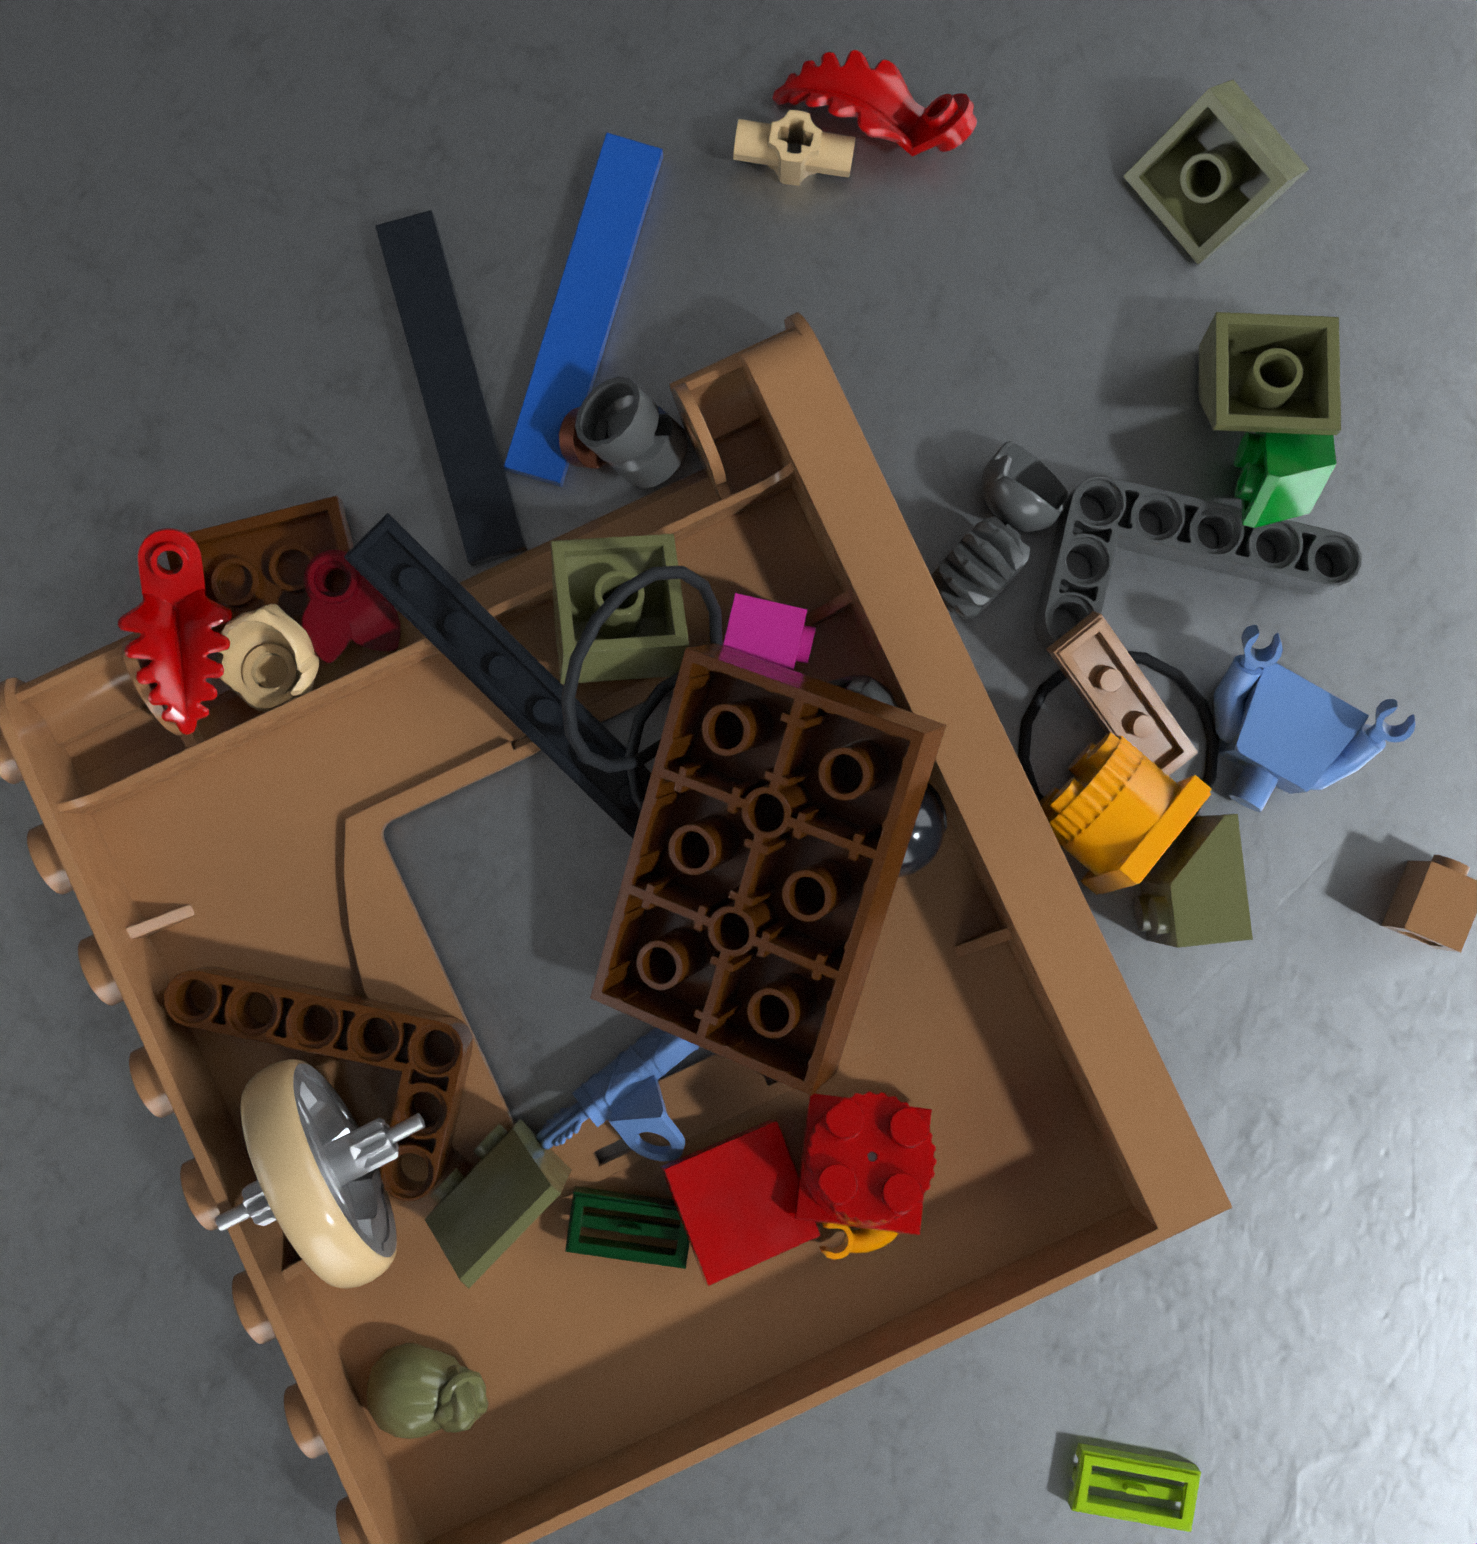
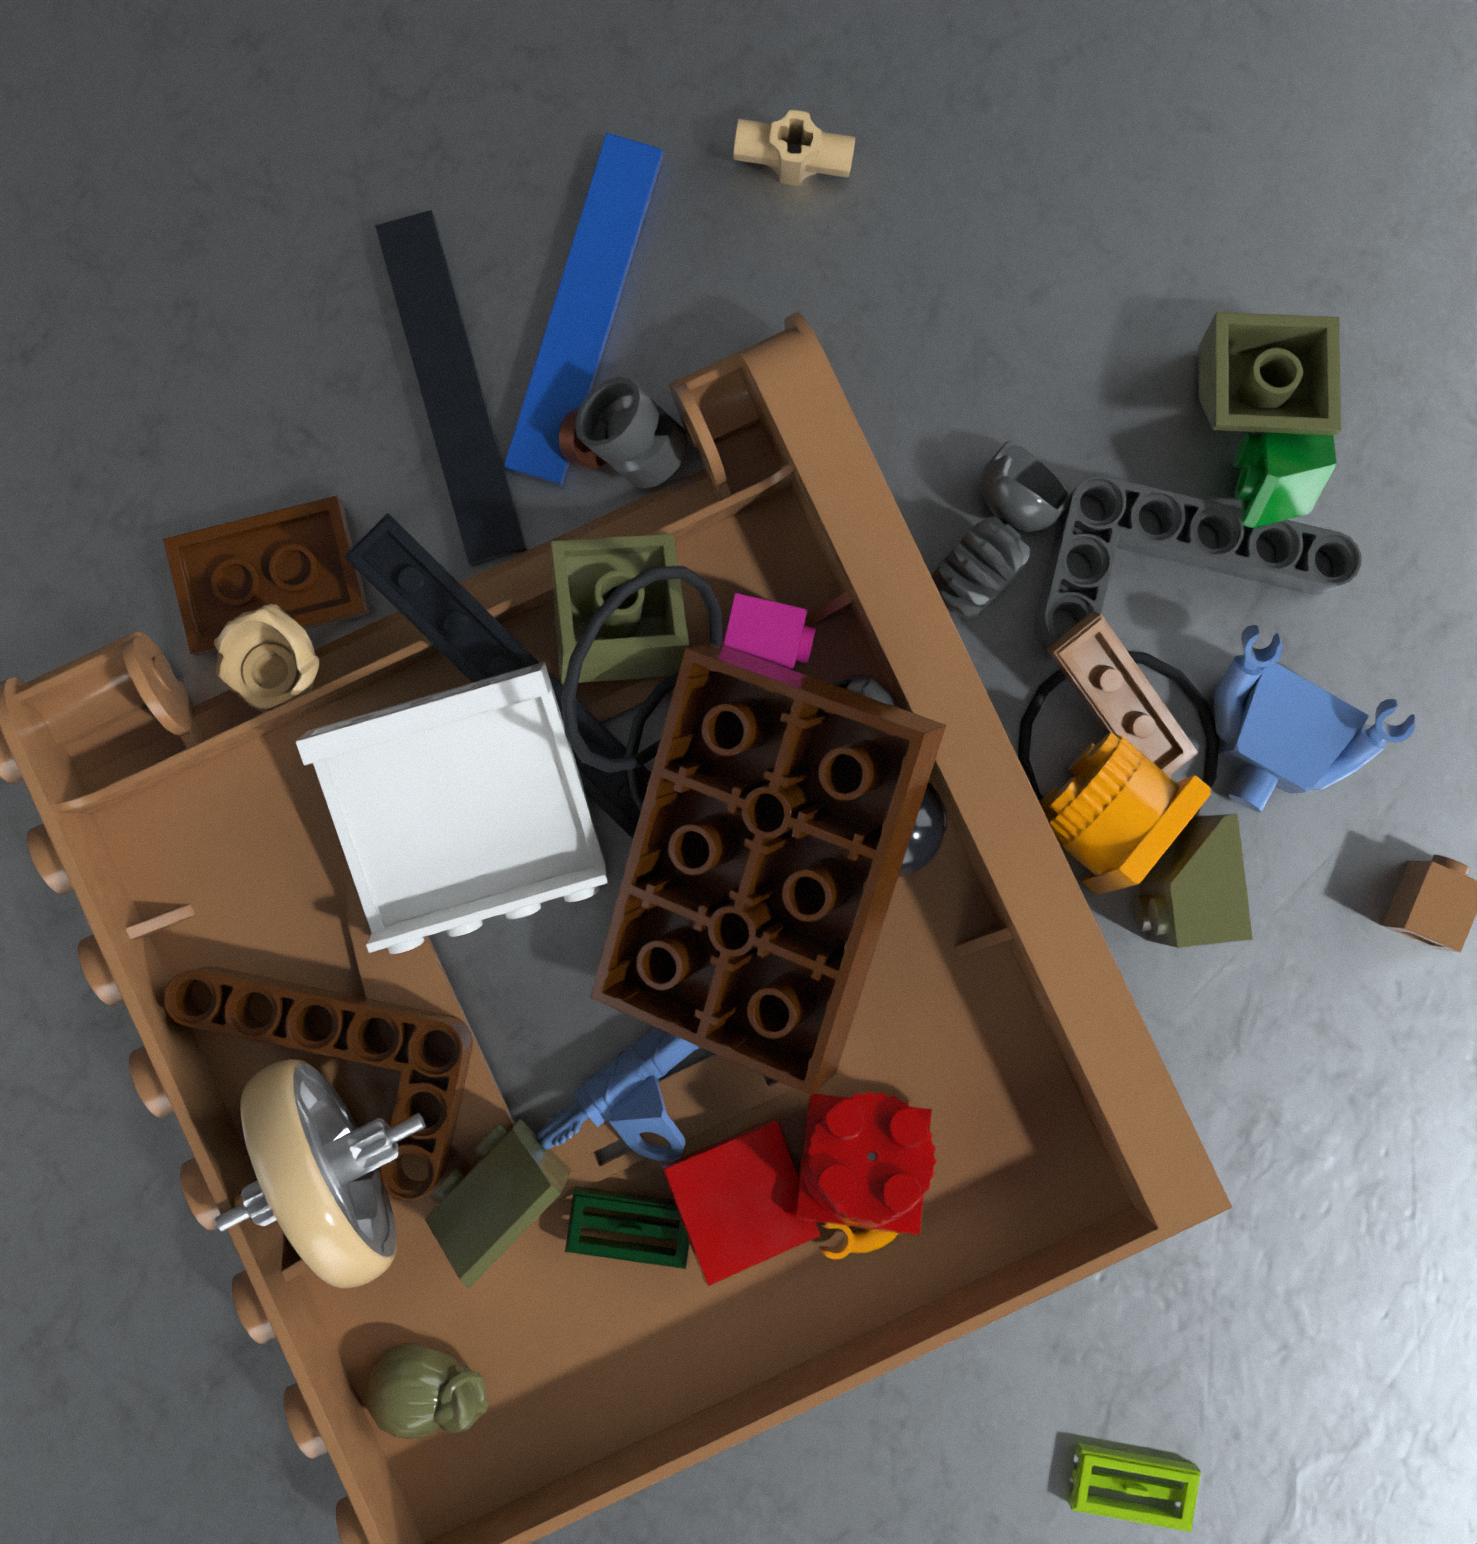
red plant [117,528,232,735] -> none
dark red plate [302,549,401,663] -> none
red plant [772,50,977,157] -> none
olive slope [1123,79,1309,265] -> none
none -> white panel [296,662,609,954]

